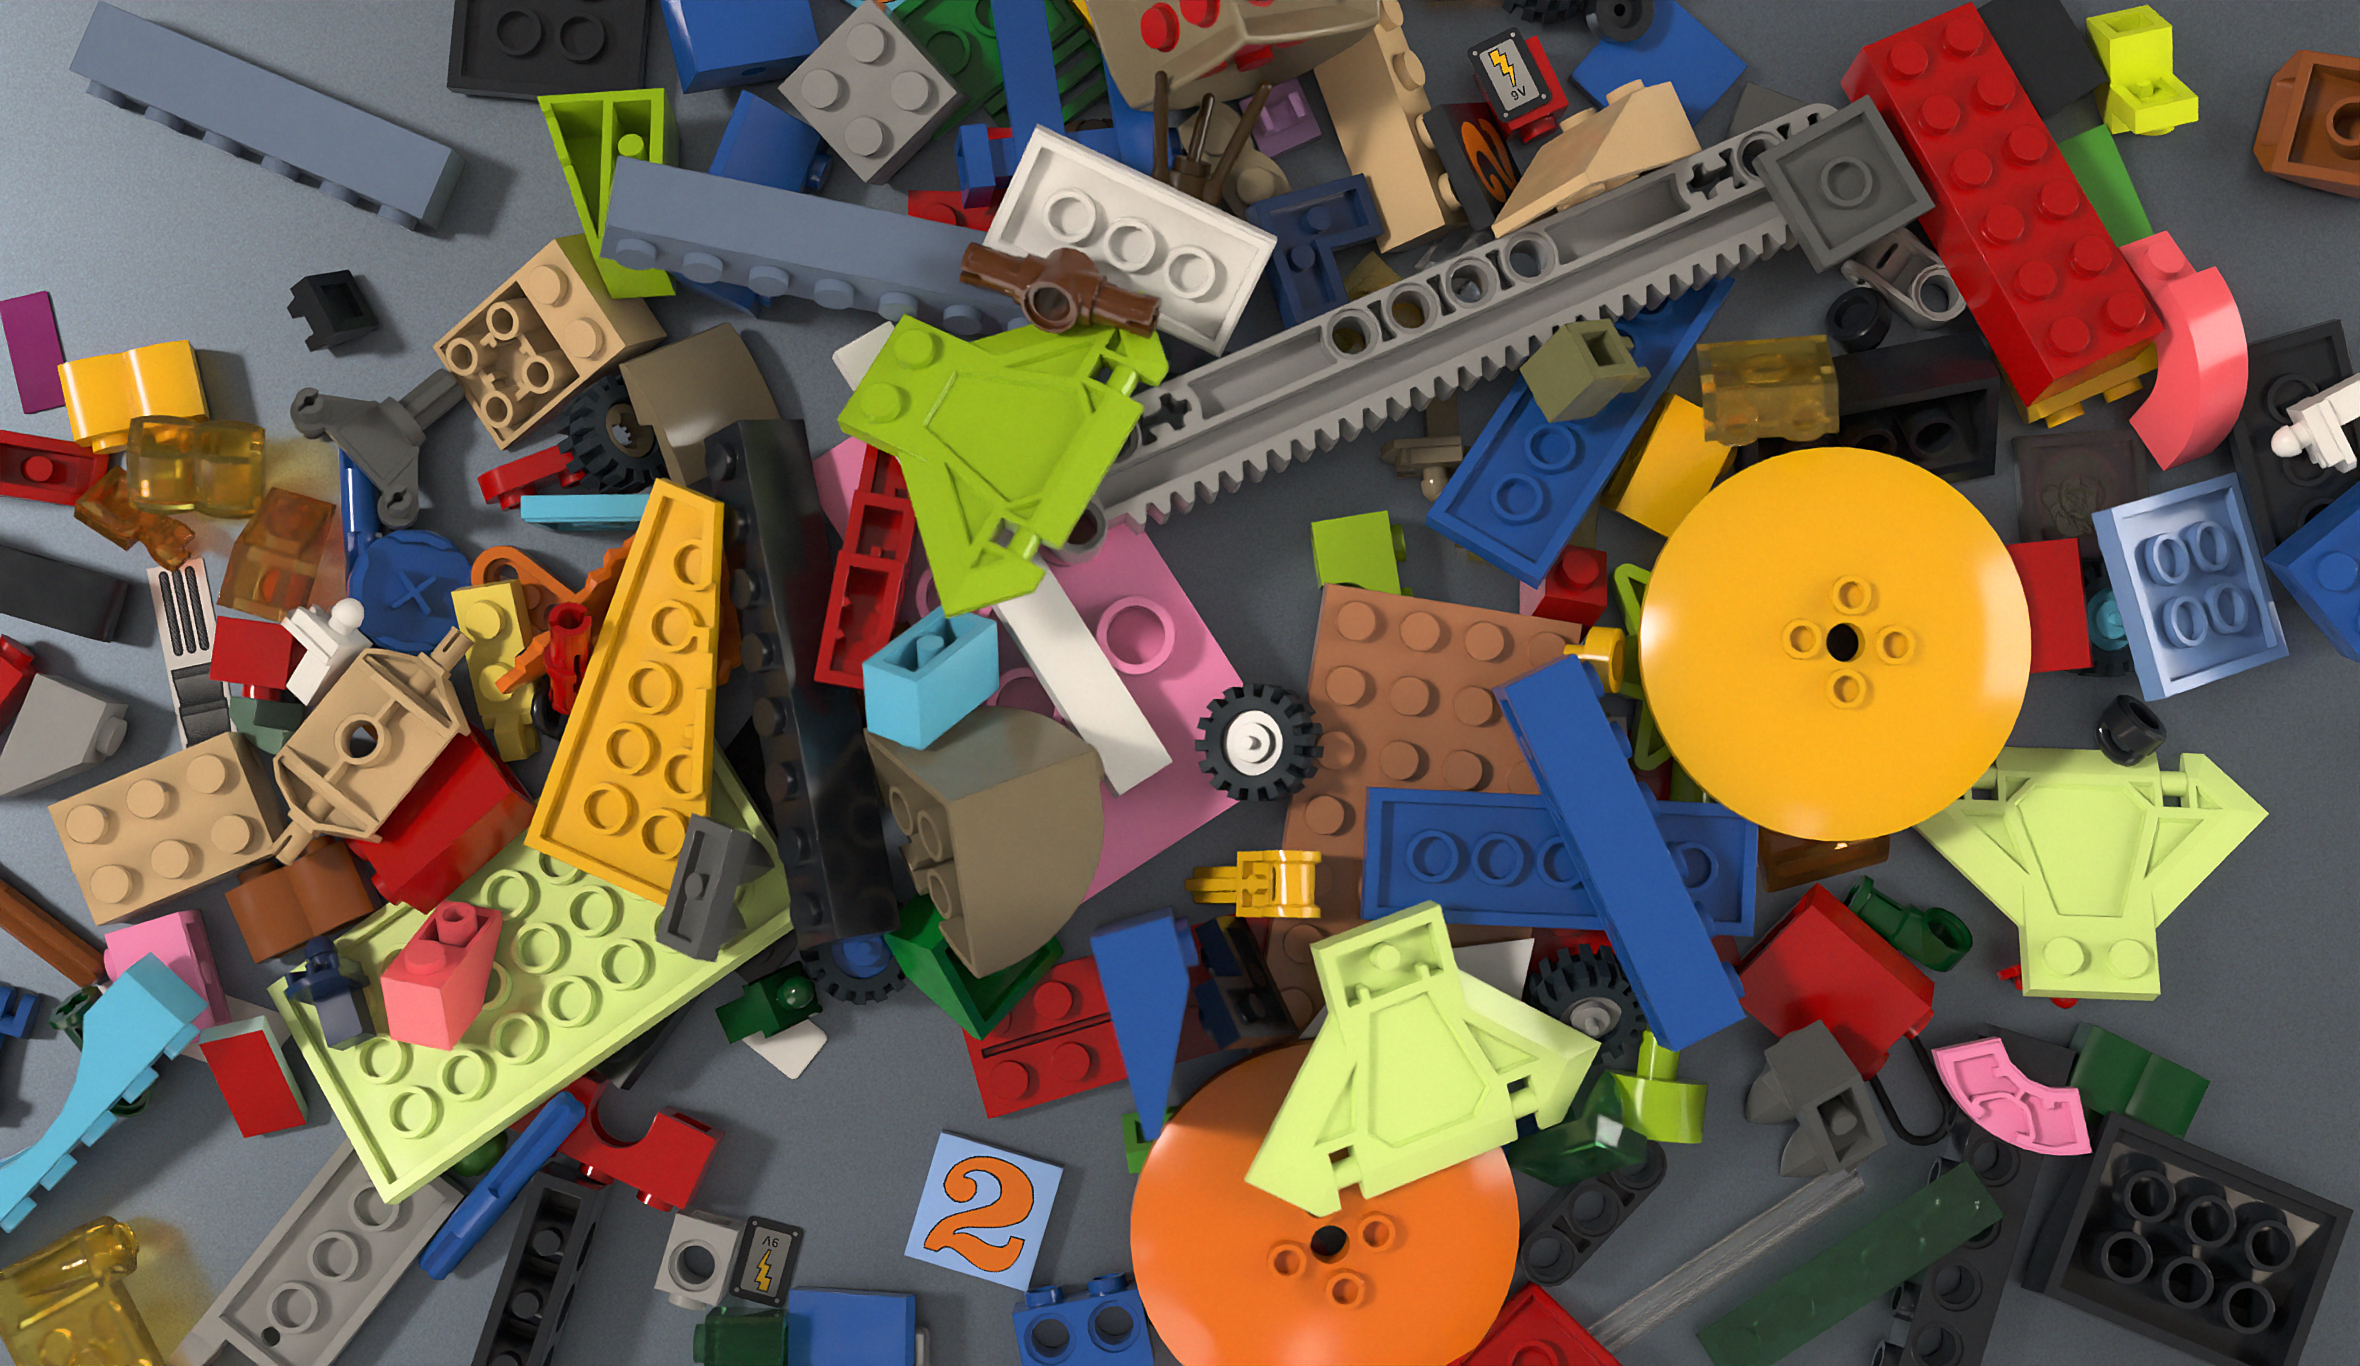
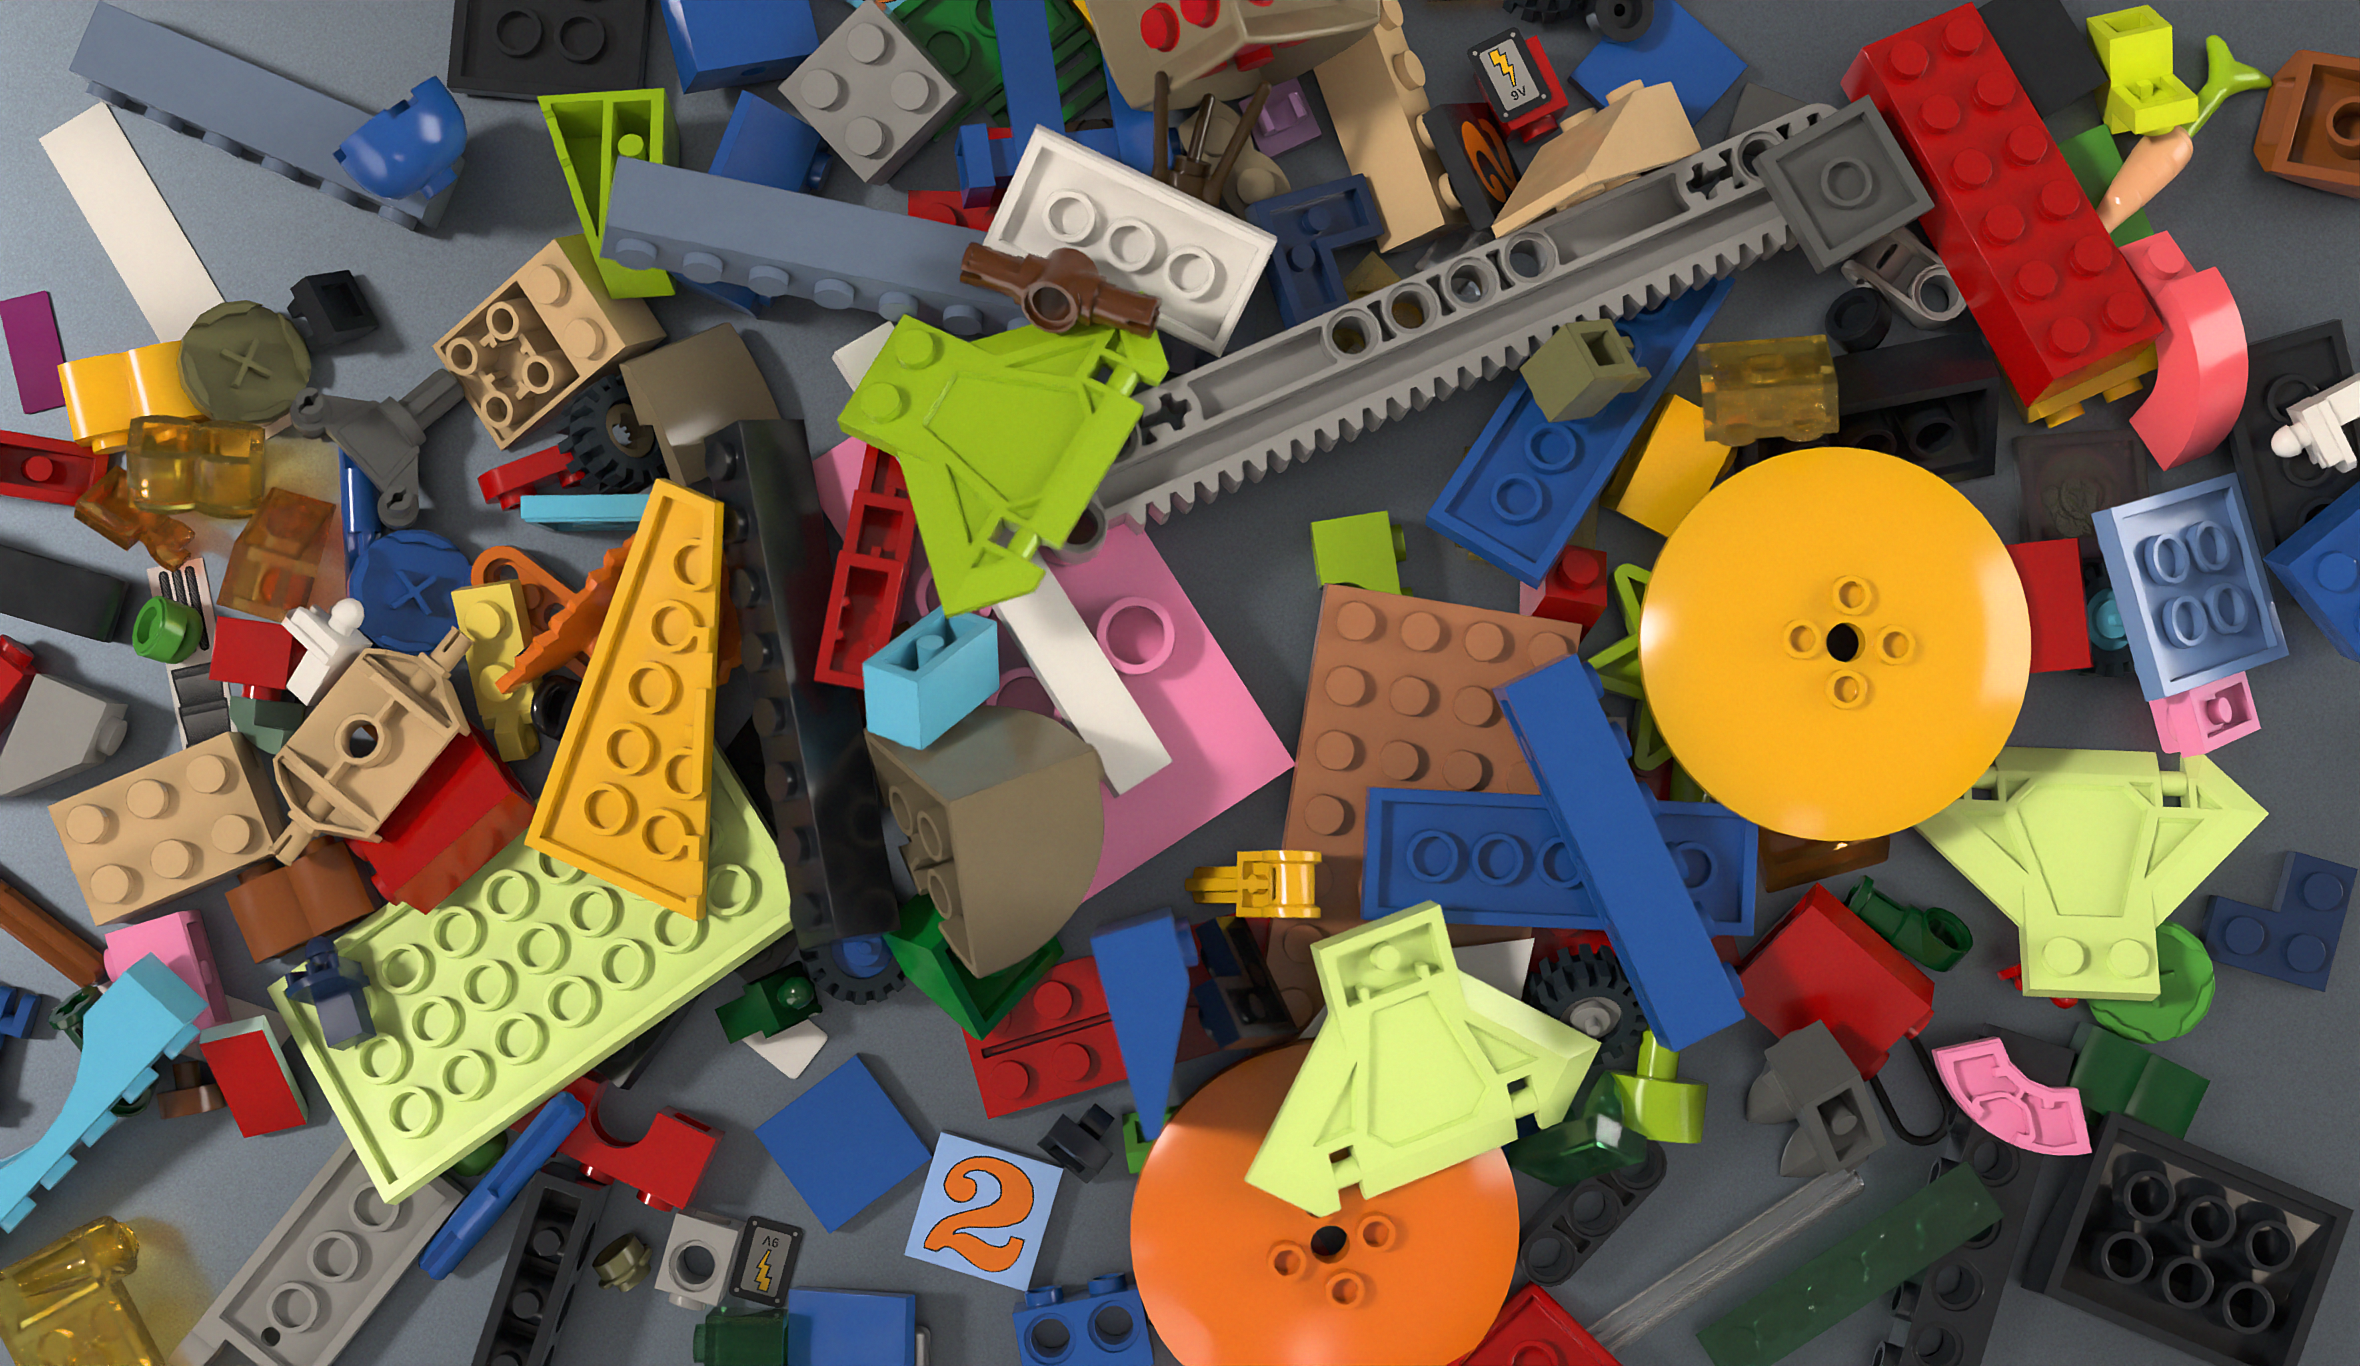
coral slope [380,900,503,1051] -> none
red pin [543,602,595,715] -> none
dark grey tile [655,813,775,962] -> none
black wheel [1195,683,1324,802] -> none
dark tan piece [1380,390,1463,503] -> none
yellow tile [1563,626,1626,694] -> none
black tile [2094,695,2167,767] -> none
none -> white sticker [39,101,292,460]
none -> bright green tile [132,595,203,664]
none -> reddish brown tile [156,1060,227,1119]
none -> olive tile [176,300,311,430]
none -> blue cylinder [332,76,468,201]
none -> olive plate [592,1233,653,1292]
none -> blue tile [754,1053,934,1234]
none -> black tile [1037,1103,1115,1184]
none -> bright green tile [2085,919,2215,1044]
none -> light nougat piece [2096,35,2272,235]
none -> bright pink slope [2149,671,2261,758]
none -> dark blue plate [2198,851,2358,992]

